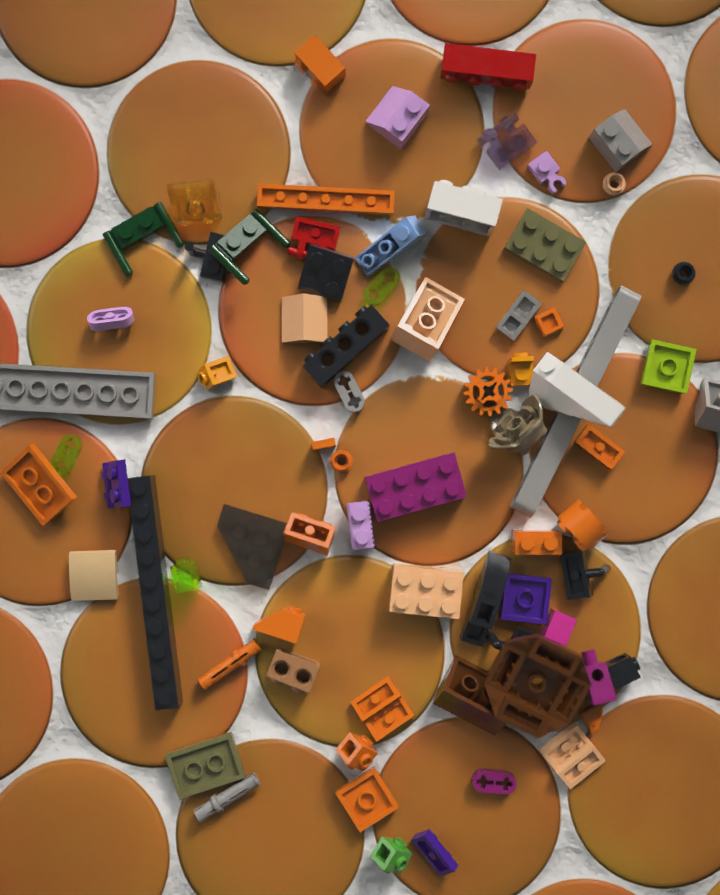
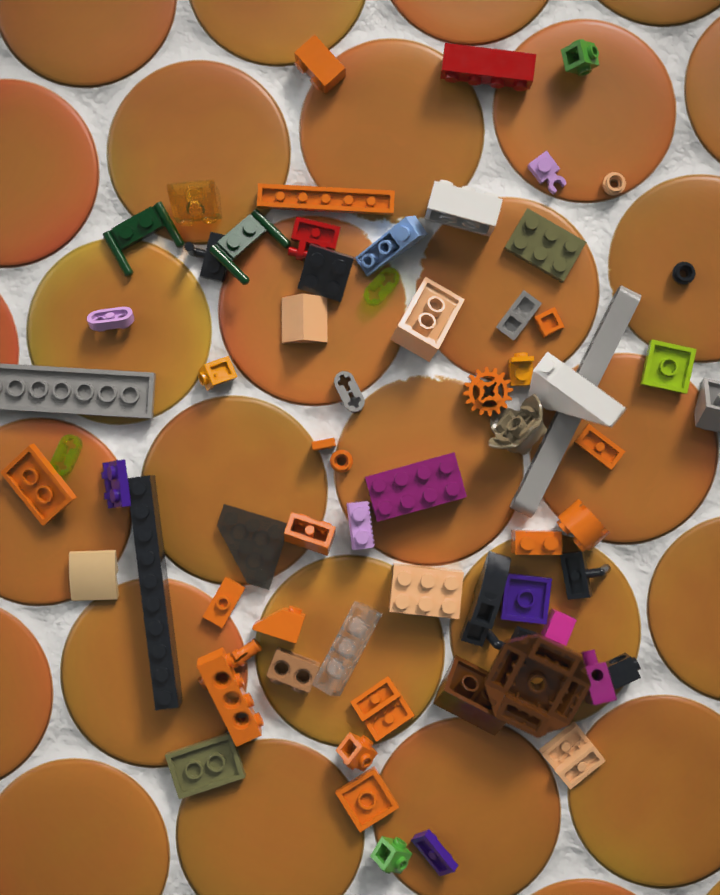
clear neon green brick [170,557,202,594] -> none
light grey pin [194,772,261,823] -> none
black brick [303,304,390,388] -> none
lavender slope [365,86,430,150] -> none
magenta beam [472,769,516,794] -> none
plate [477,113,537,171] -> none
orange tile [579,704,603,734] -> none
light grey slope [588,109,652,172] -> none
none -> orange brick [197,647,264,747]
none -> orange plate [203,576,246,628]
none -> clear brick [312,601,382,696]
none -> bright green brick [561,39,600,76]

